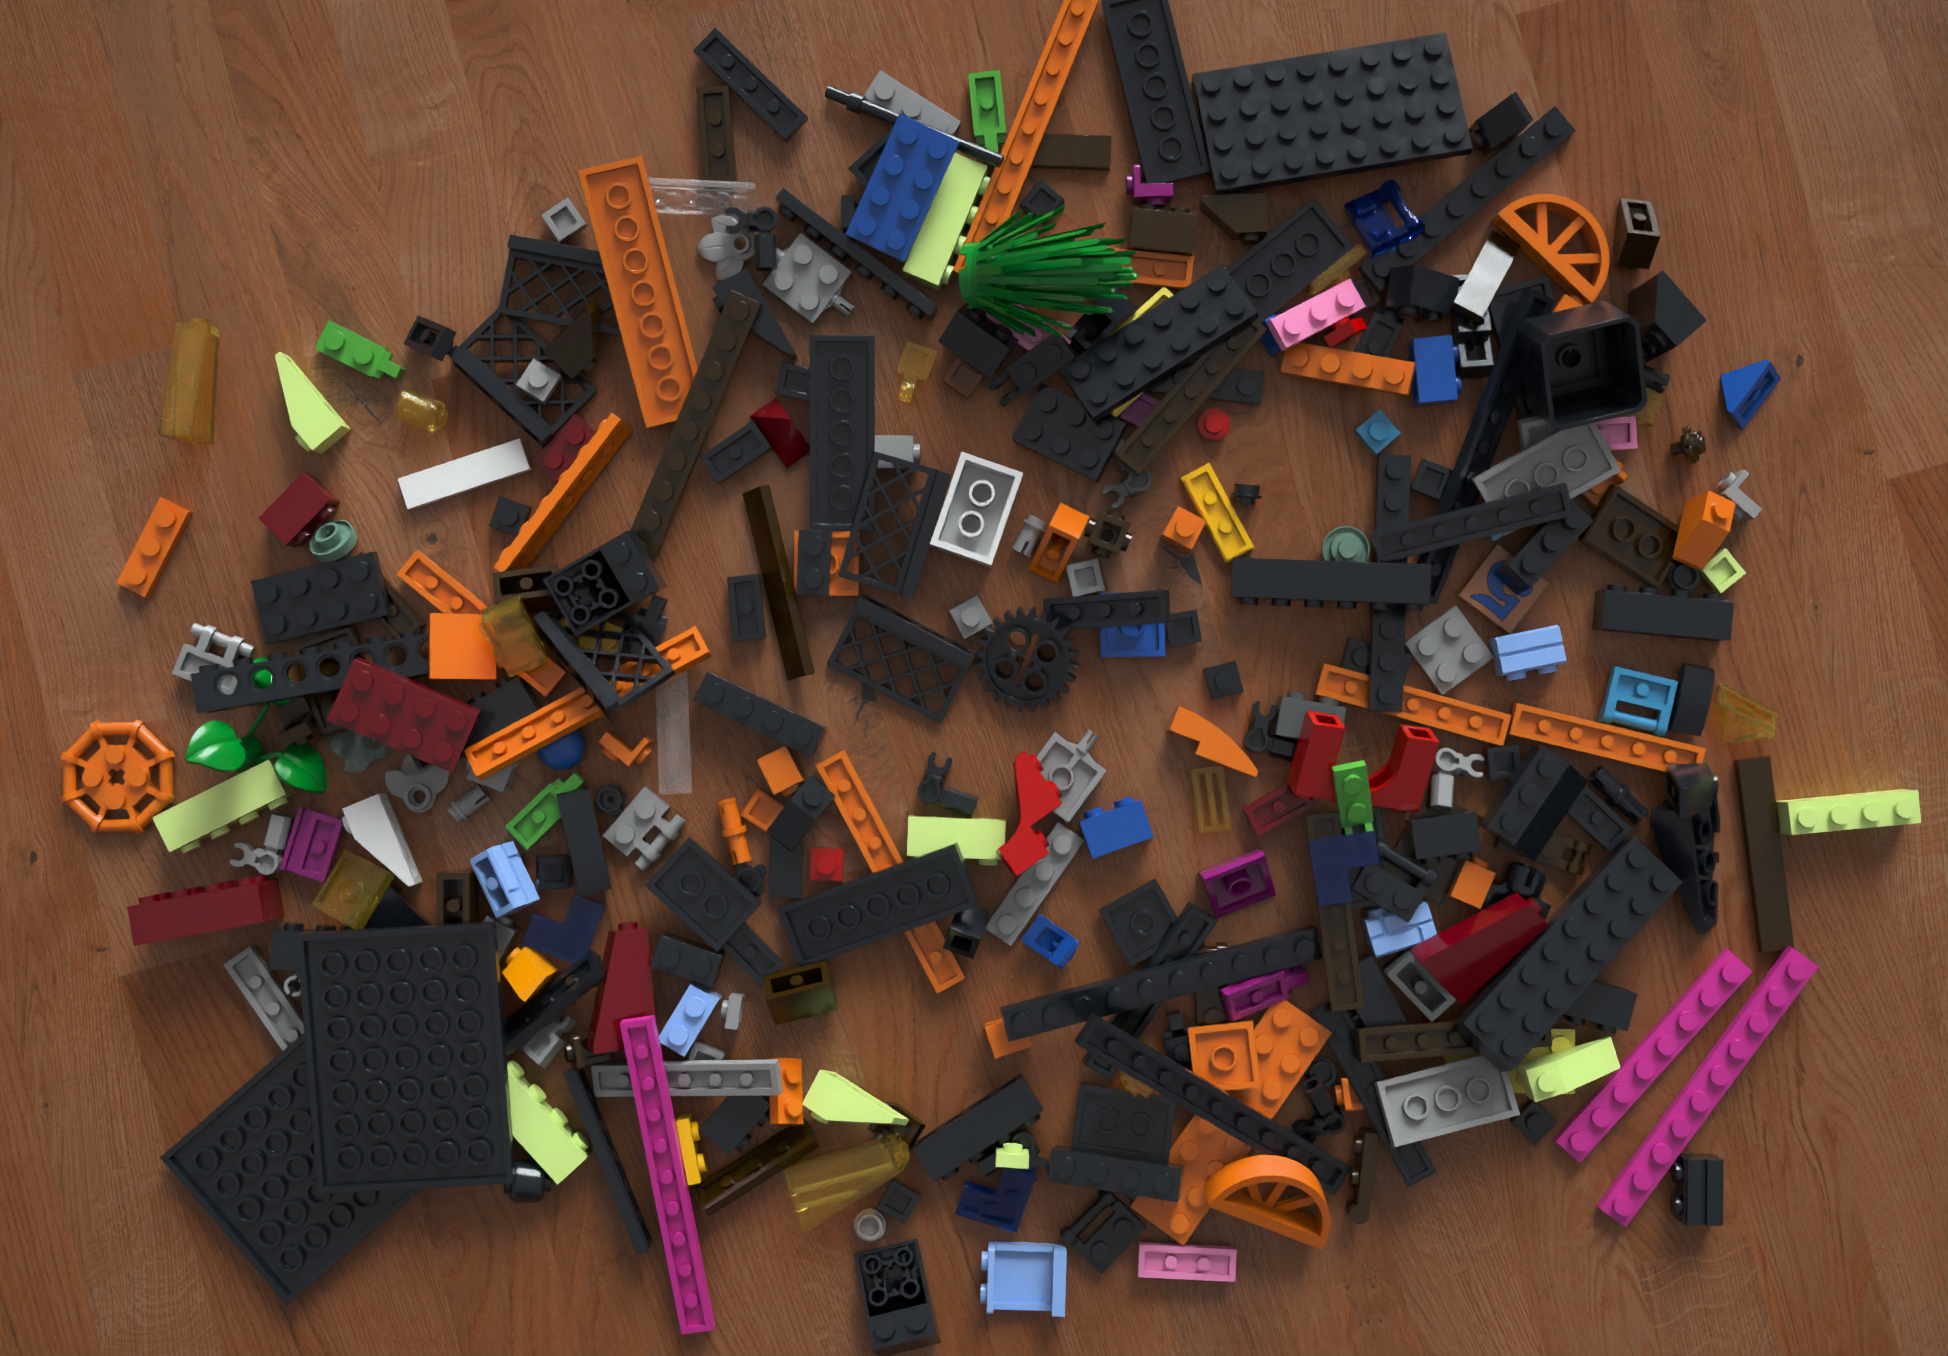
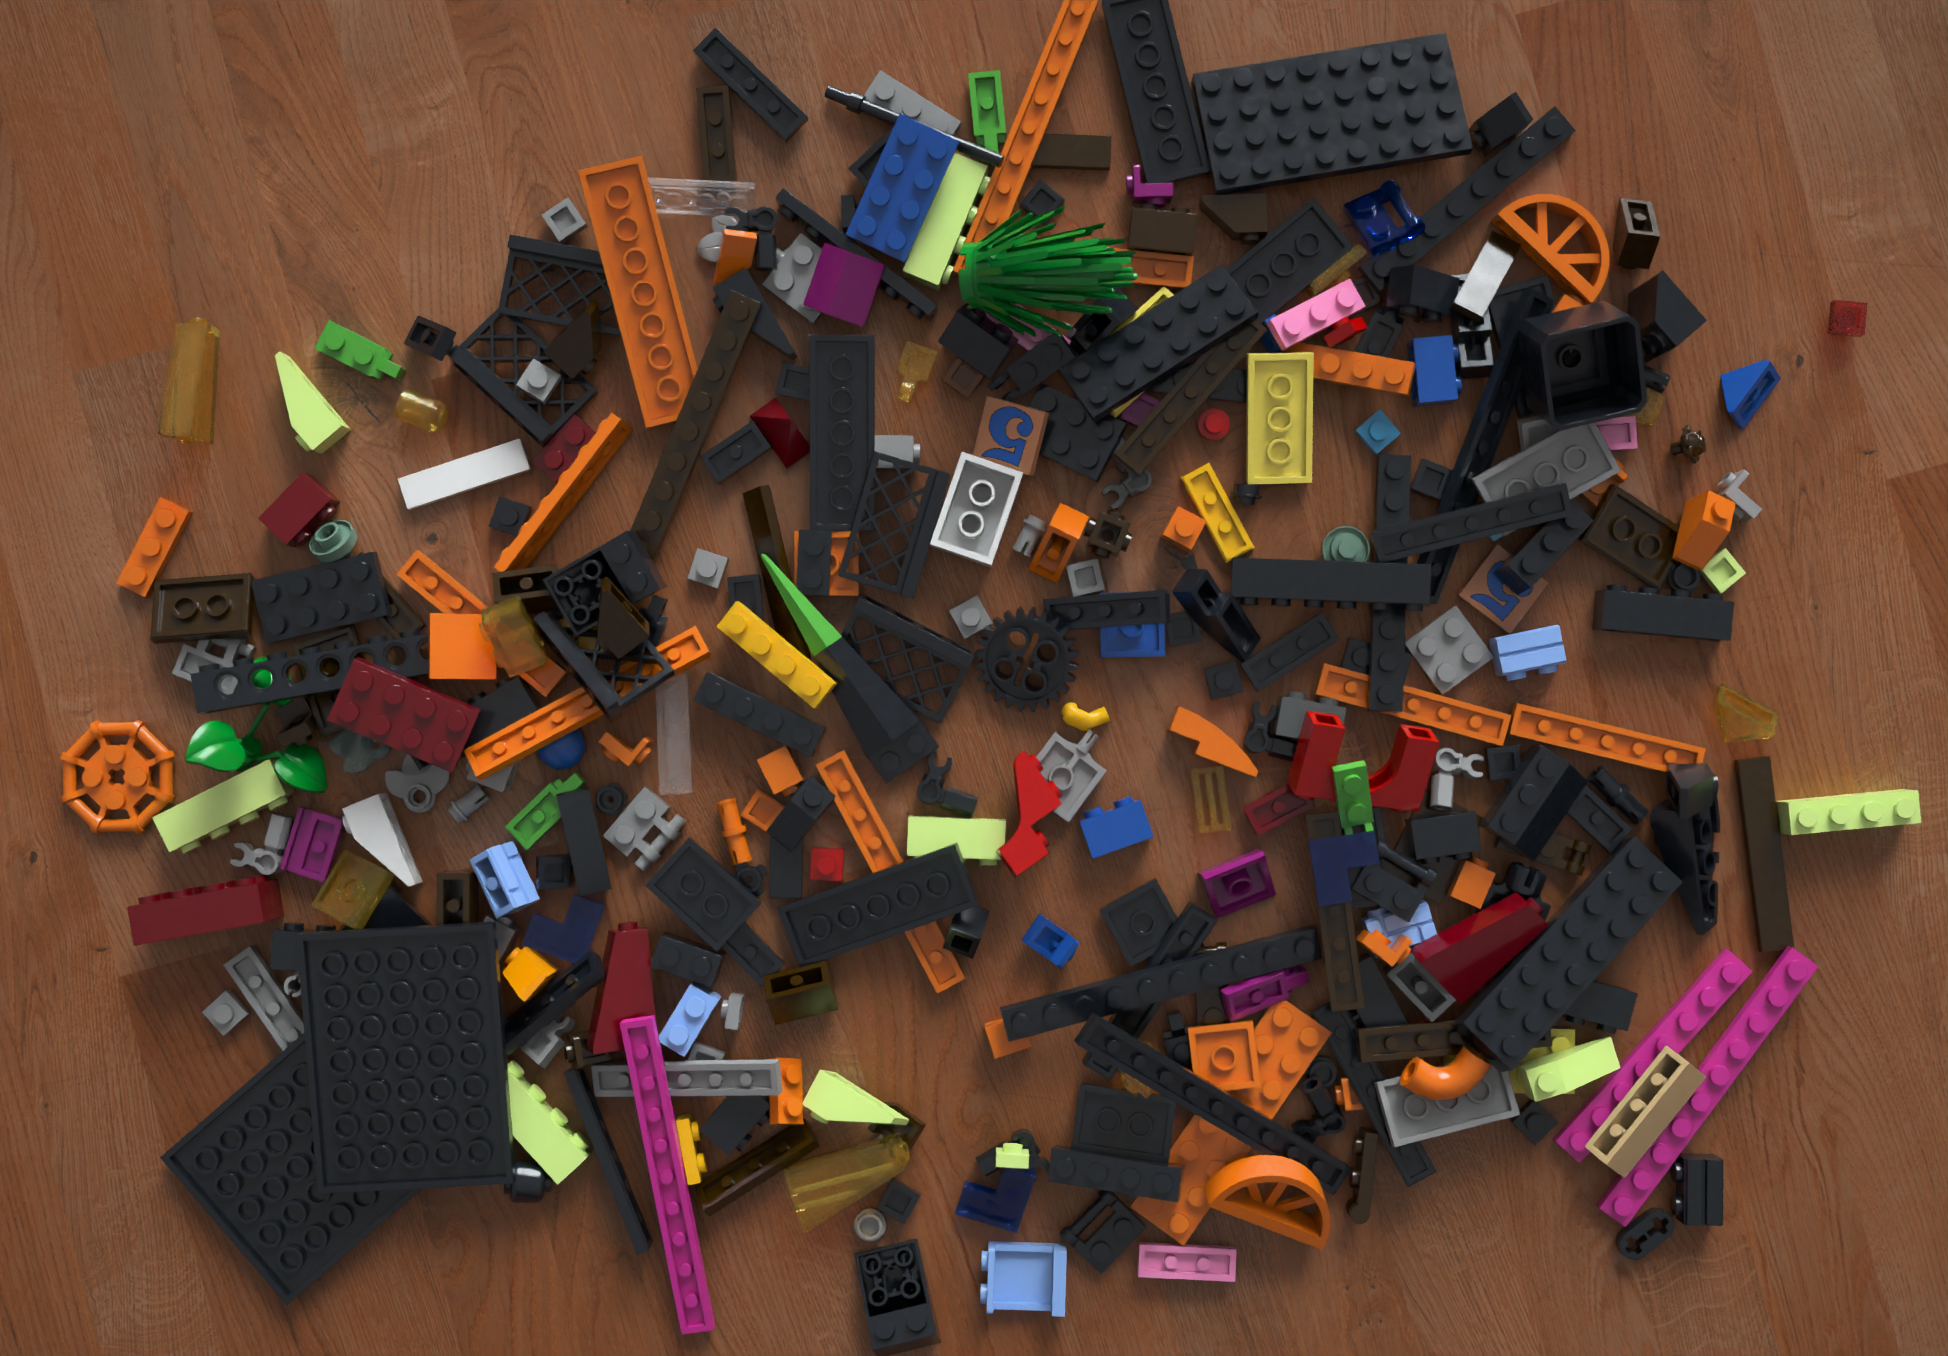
black brick [913,1073,1043,1182] -> none
light grey plate [985,822,1085,946] -> none
dark azure plate [1598,666,1678,738] -> none
black slope [1668,663,1715,737] -> none
none -> dark brown tile [150,573,254,644]
none -> light grey plate [202,989,252,1036]
none -> dark brown slope [596,576,650,659]
none -> light grey plate [687,548,729,589]
none -> orange tile [713,229,757,286]
none -> yellow plate [717,601,837,709]
none -> black plate [761,554,939,784]
none -> magenta slope [803,243,886,327]
none -> tile [973,396,1049,476]
none -> yellow arm [1061,702,1110,731]
none -> black slope [1172,569,1261,661]
none -> black plate [1240,612,1339,692]
none -> light yellow plate [1246,352,1314,484]
none -> orange bracket [1356,929,1412,967]
none -> orange cylinder [1400,1046,1492,1100]
none -> tan brick [1584,1045,1706,1178]
none -> black beam [1615,1208,1674,1260]
none -> clear red plate [1828,300,1867,337]

